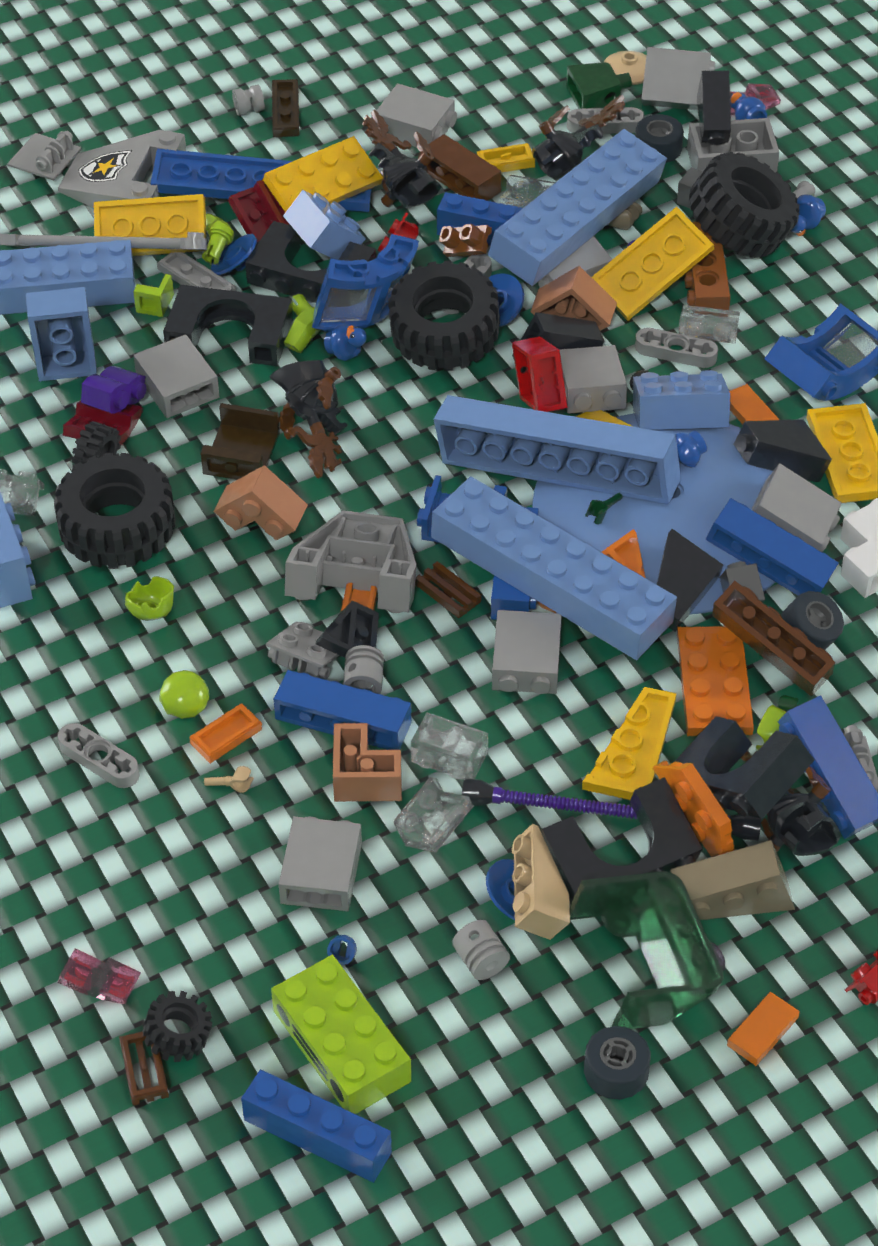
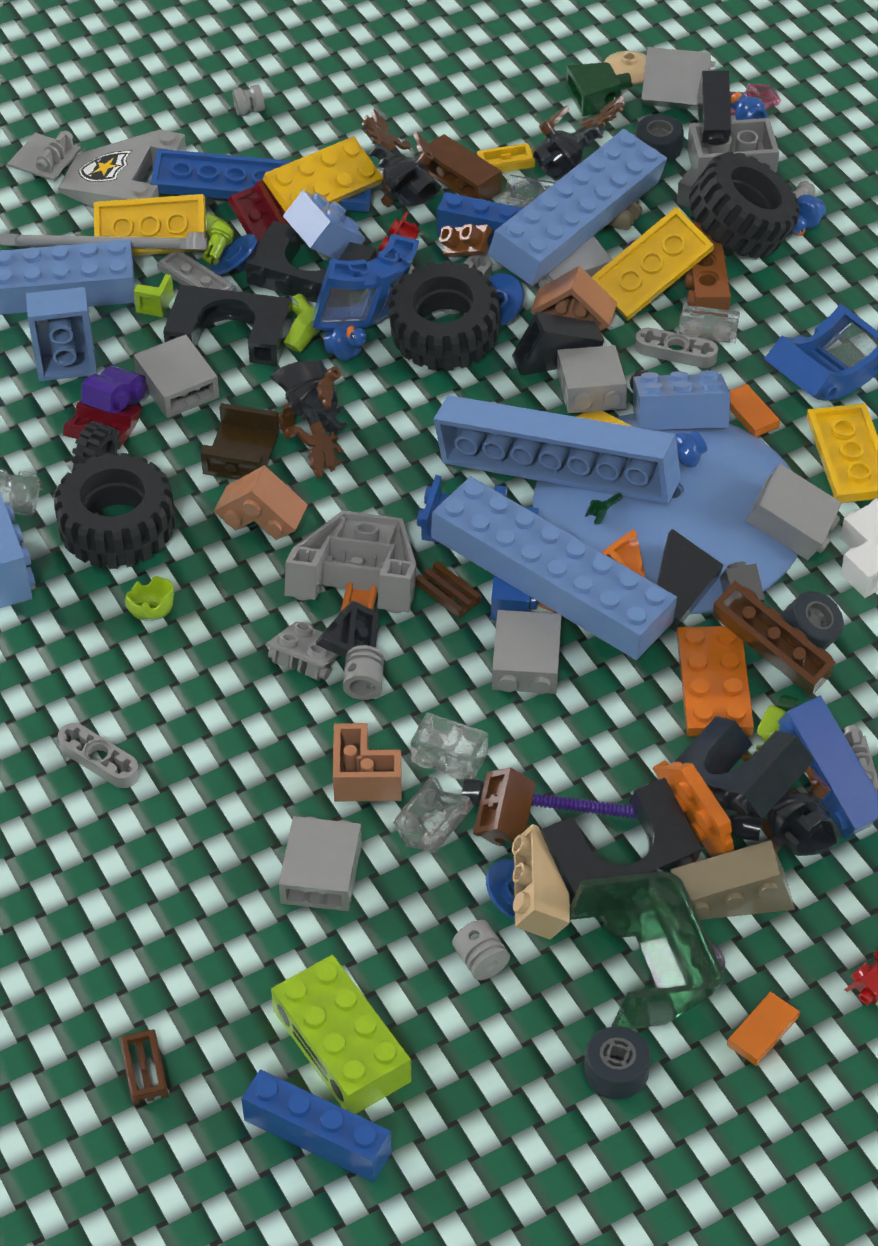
clear pink slope [57,948,141,1004] -> none
black tyre [142,991,212,1062] -> none
lime hair [159,670,209,719] -> none
orange tile [189,703,262,764] -> none
tan hand [204,766,254,793] -> none
dark brown tile [272,79,300,137] -> none
blue brick [273,670,412,750] -> none
blue hinge [327,935,357,965] -> none
light grey brick [376,83,457,147] -> none
red window [512,336,568,412] -> none
light grey beam [567,107,644,134] -> none
yellow wing [582,687,676,800] -> none
blue brick [705,498,839,596] -> none
black slope [734,419,832,482] -> none
none -> reddish brown hinge [473,767,536,846]

